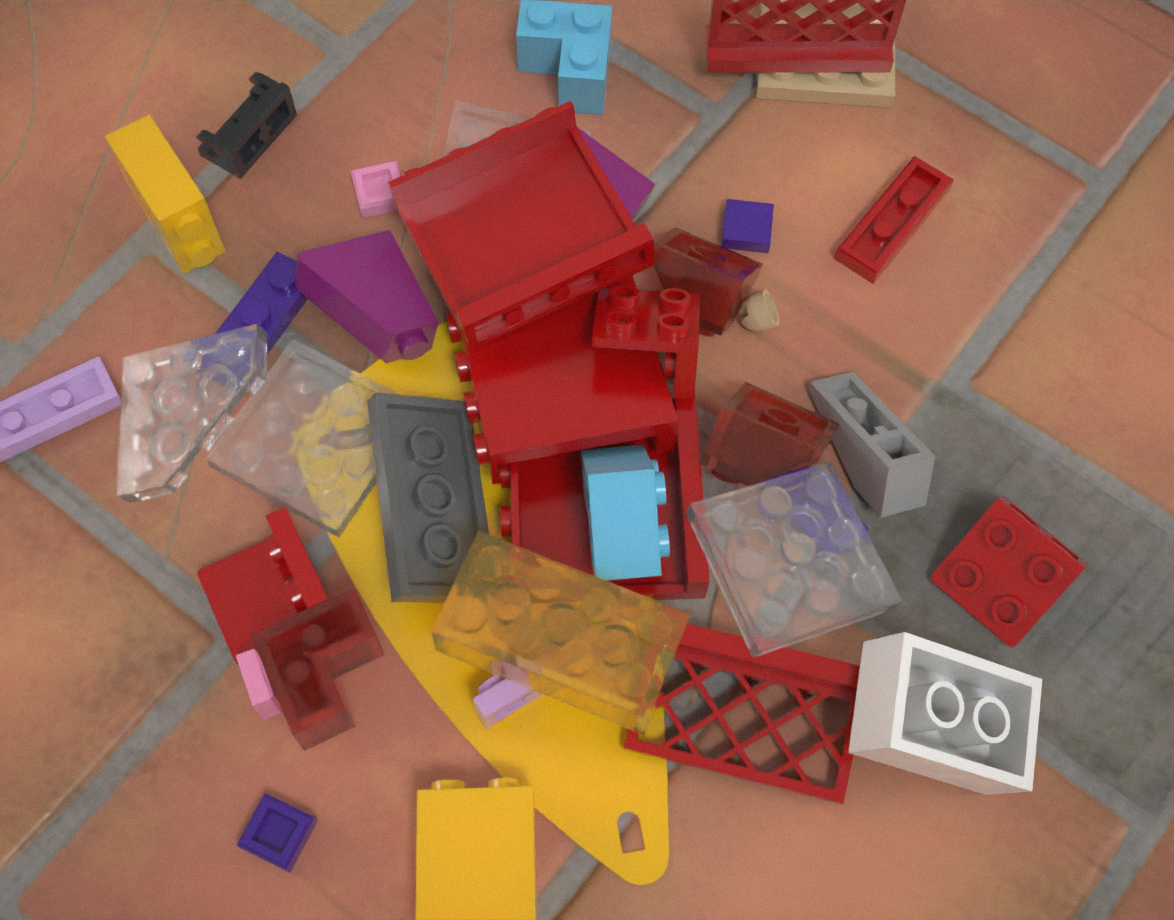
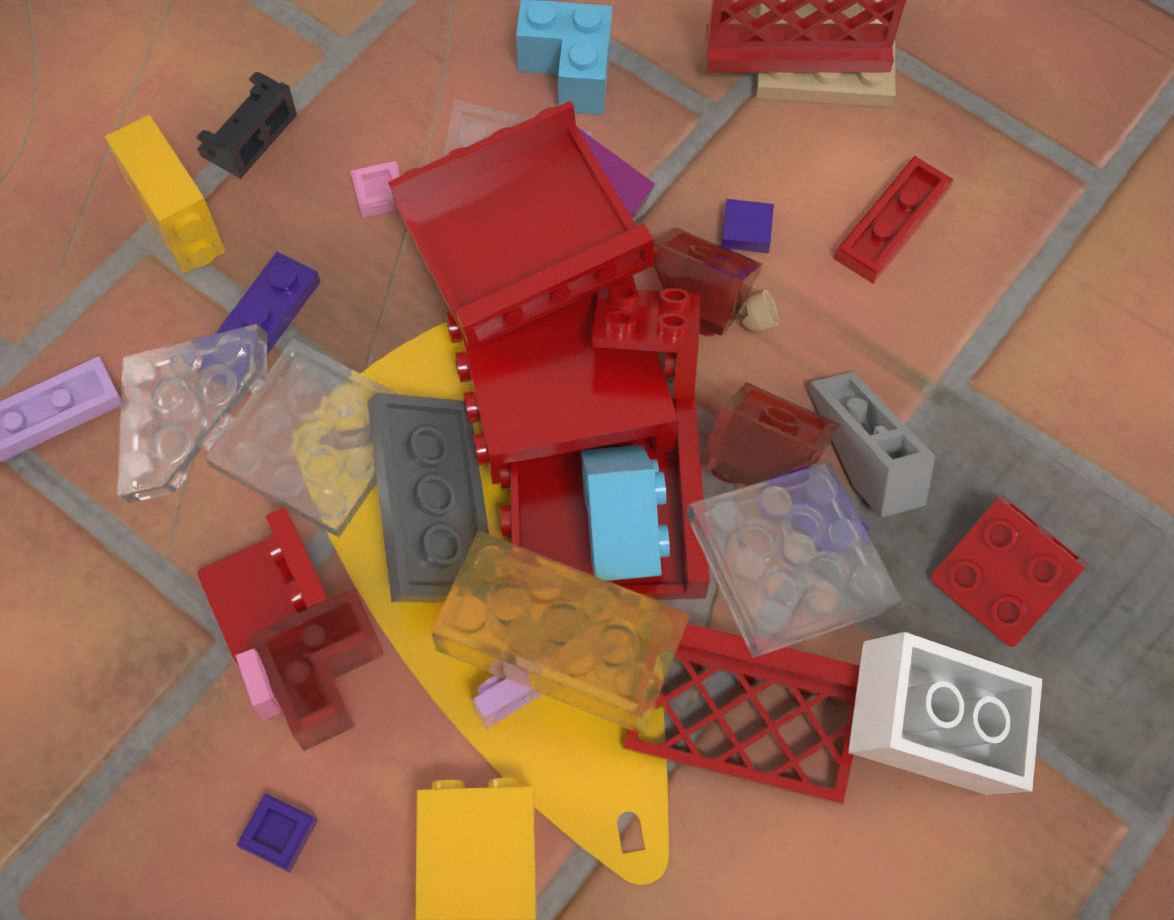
magenta slope [294,230,439,363] -> none

